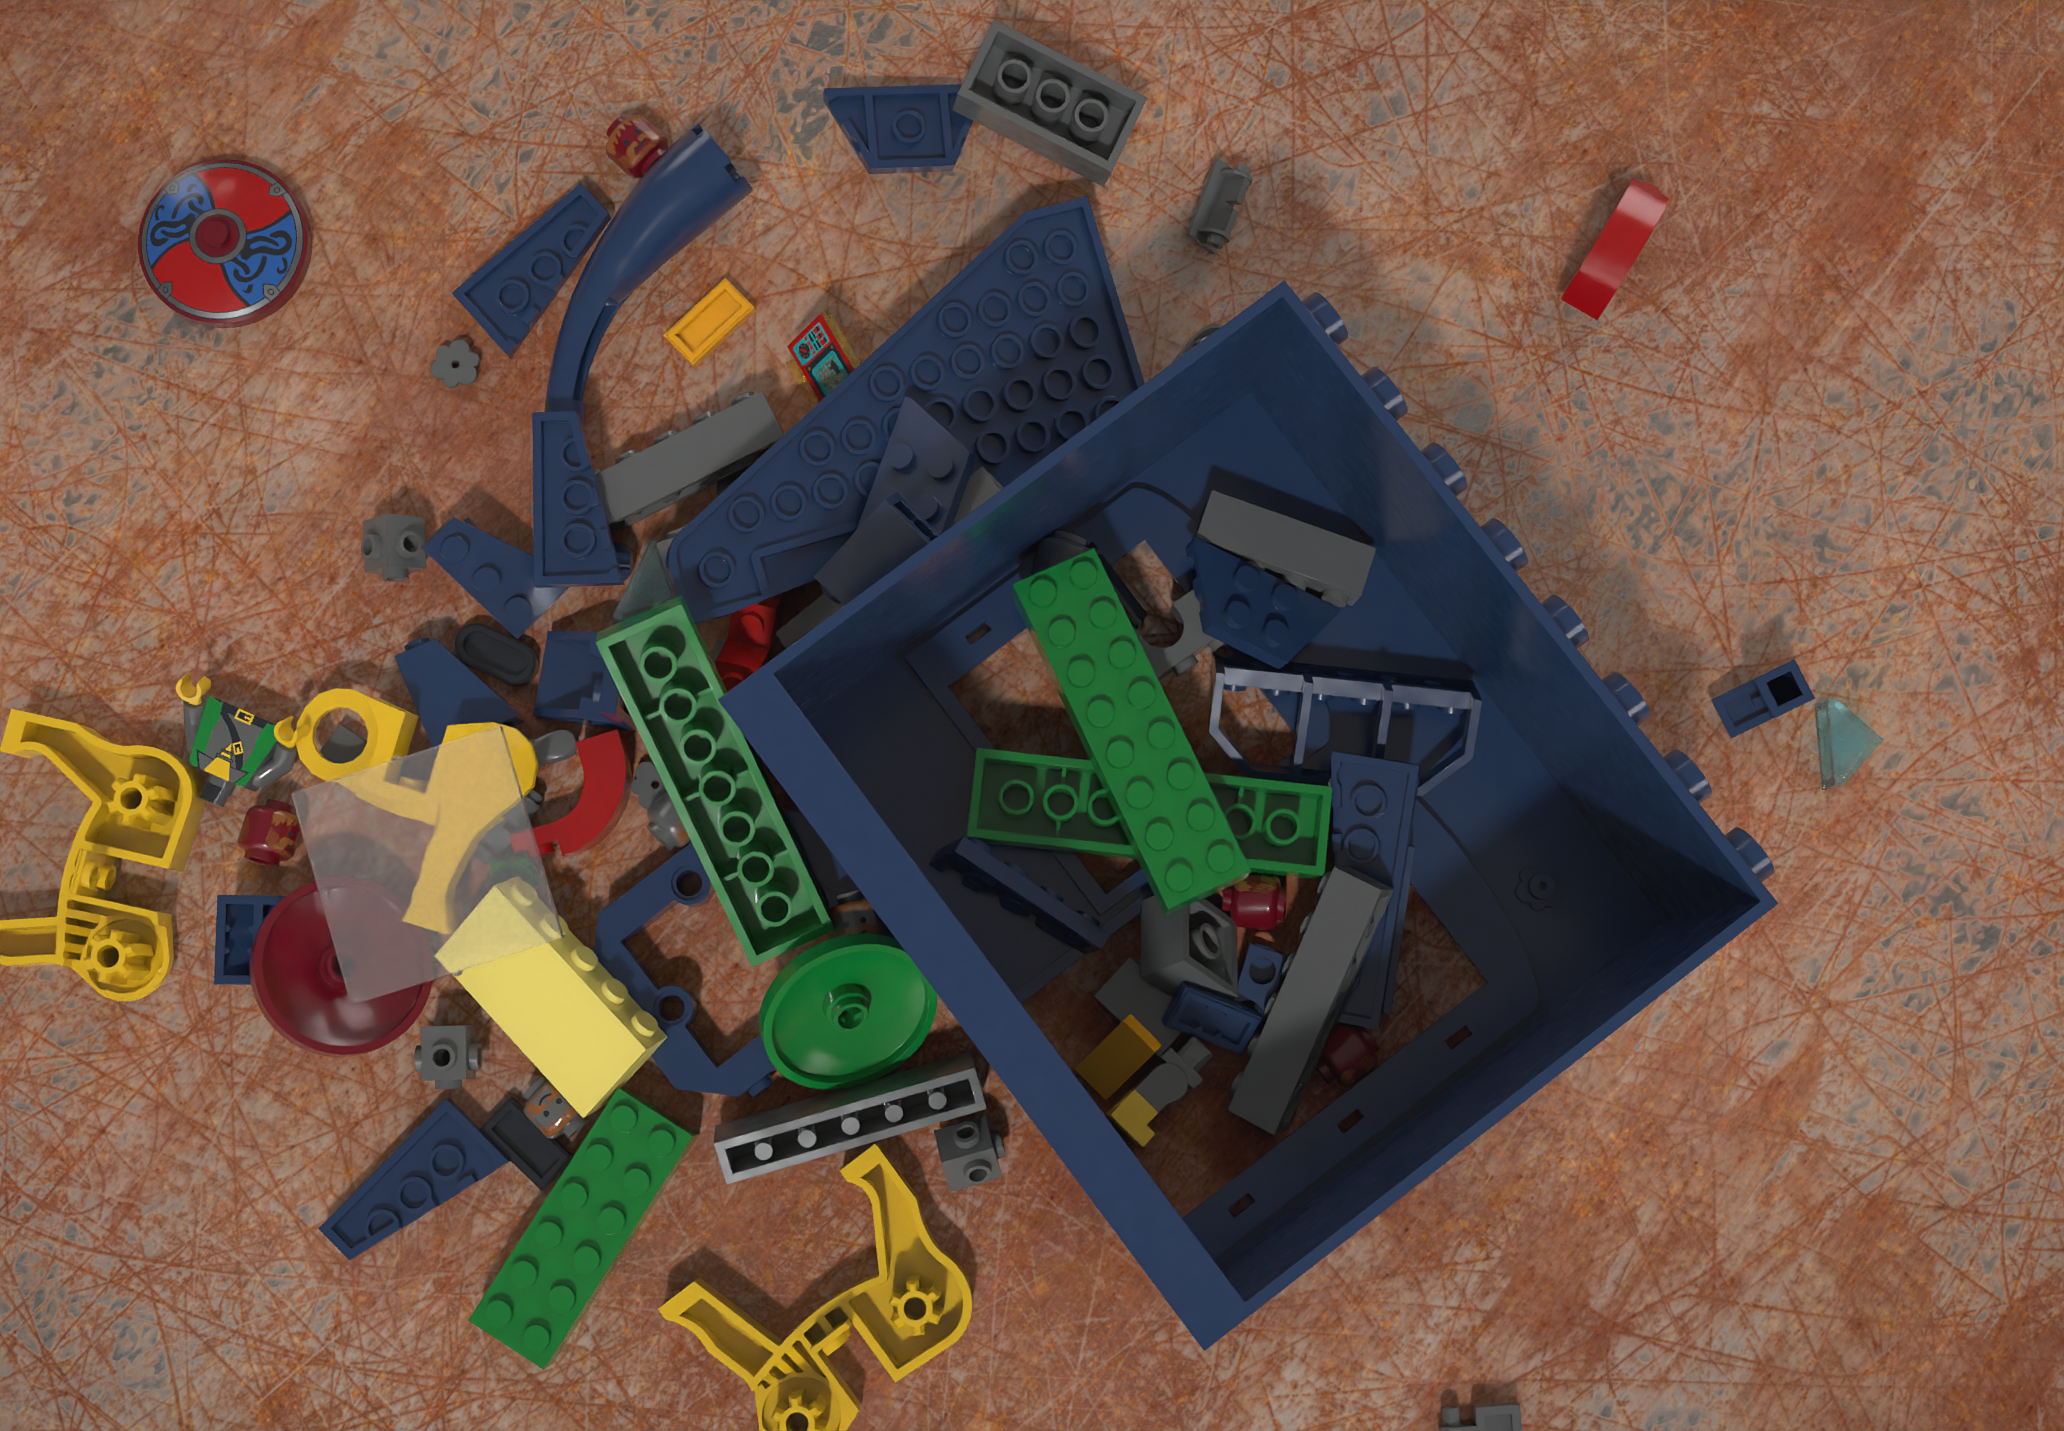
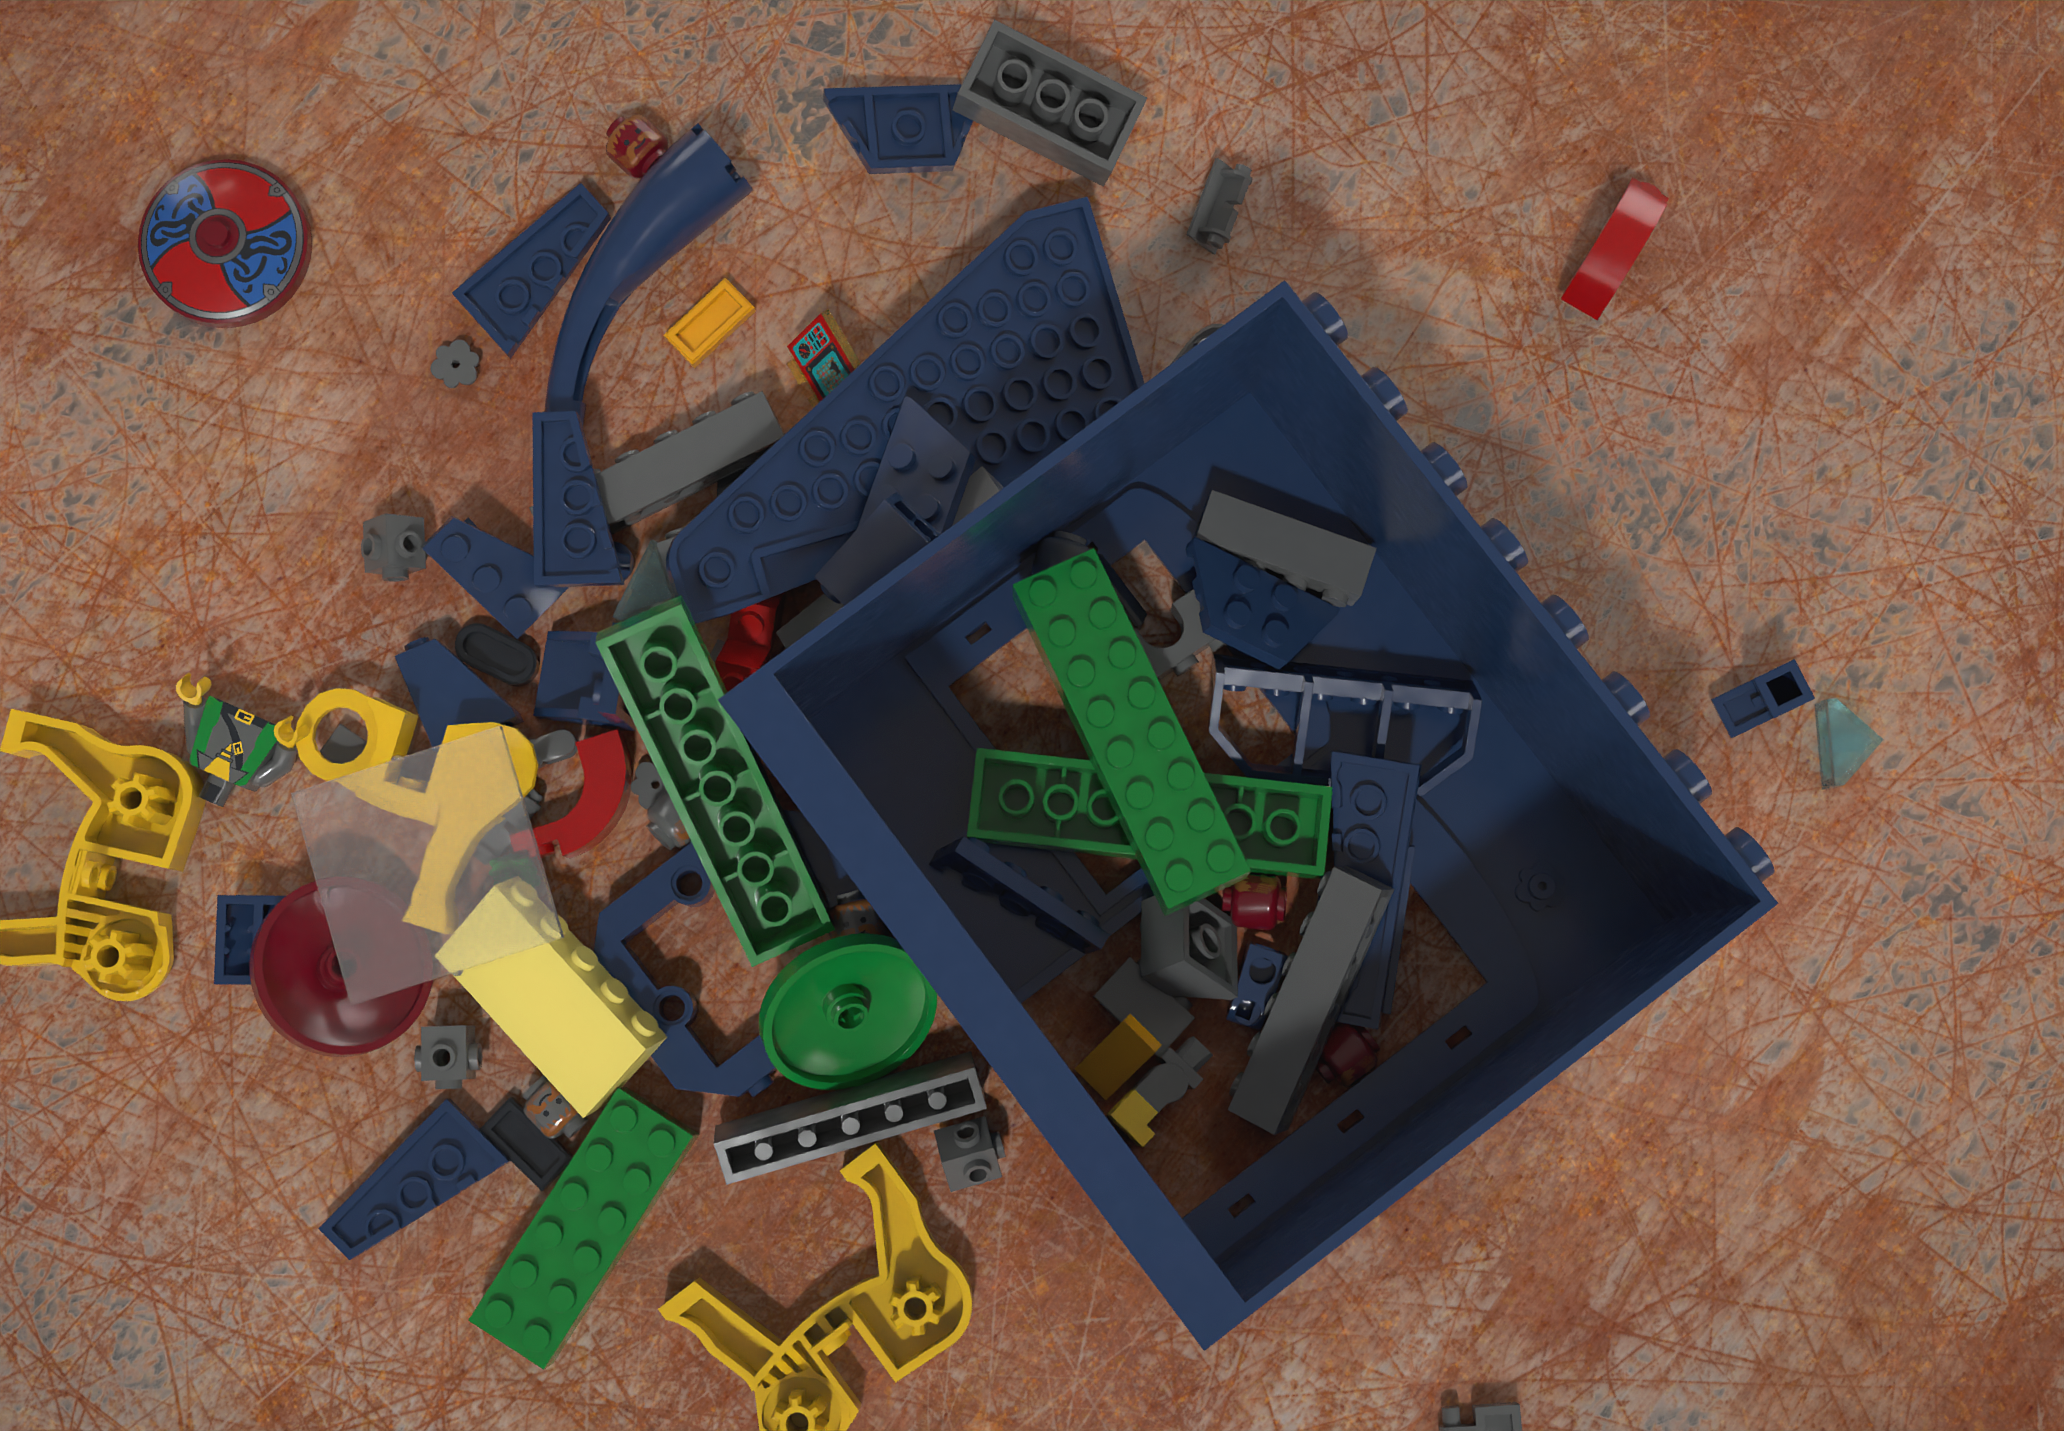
dark red head [237,799,303,867] -> none
dark blue plate [1162,981,1262,1055] -> none

